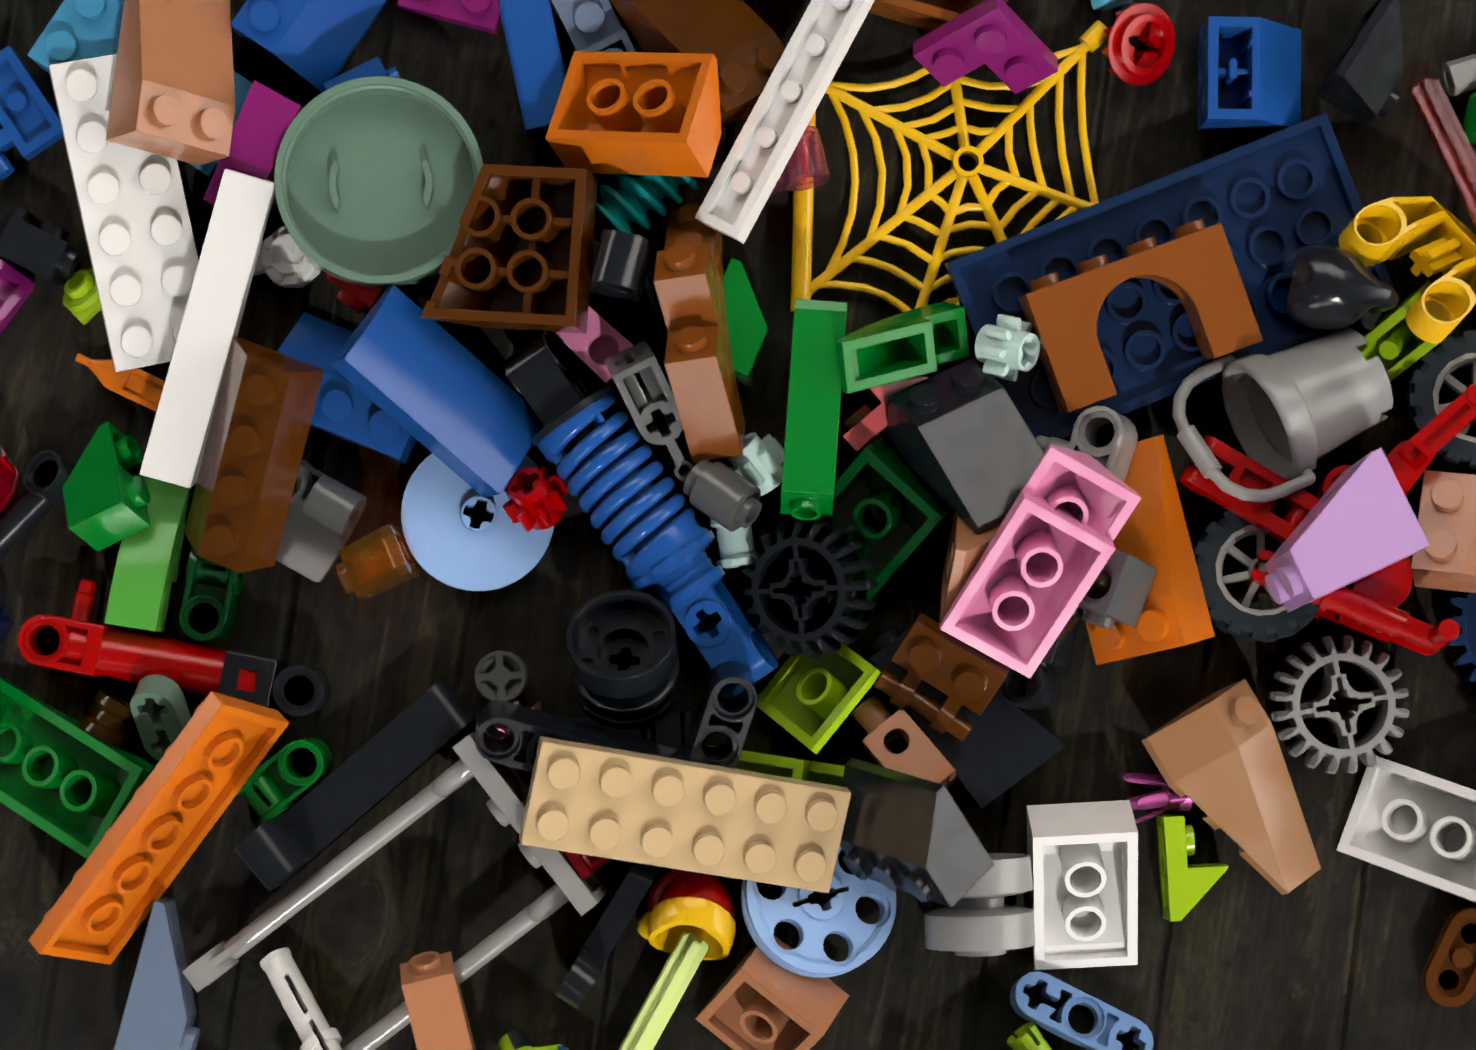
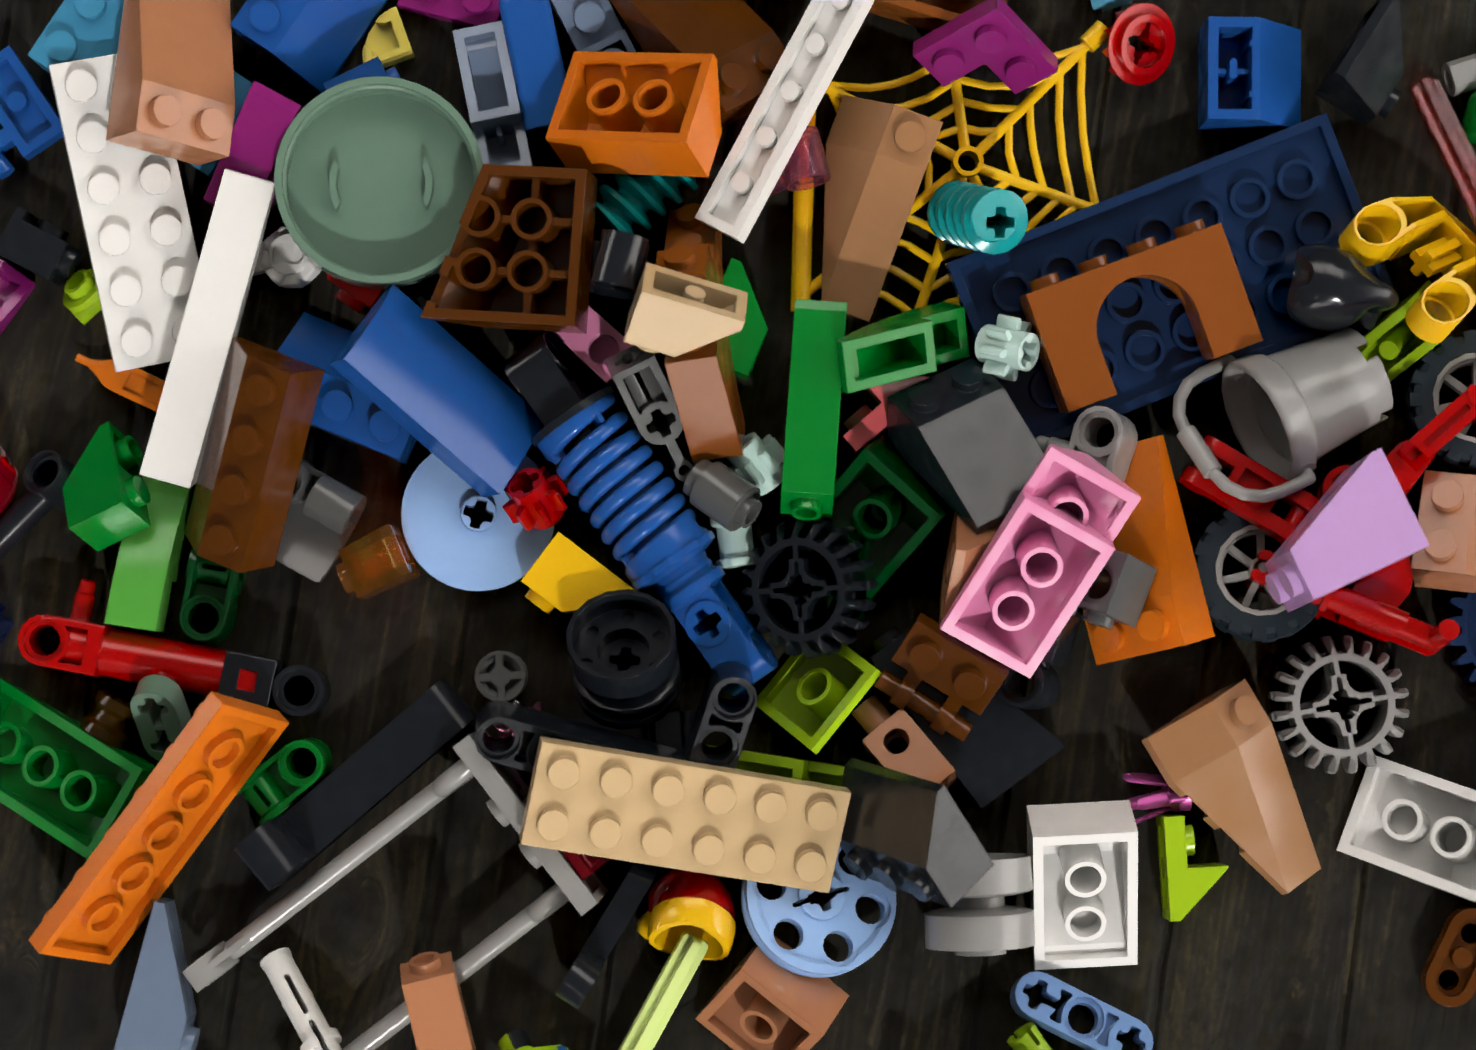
none -> light yellow tile [362,6,415,68]
none -> sand blue slope [452,20,534,166]
none -> yellow slope [521,532,636,615]
none -> tan slope [624,262,748,357]
none -> medium nougat wedge [821,95,943,322]
none -> teal piece [927,180,1028,255]

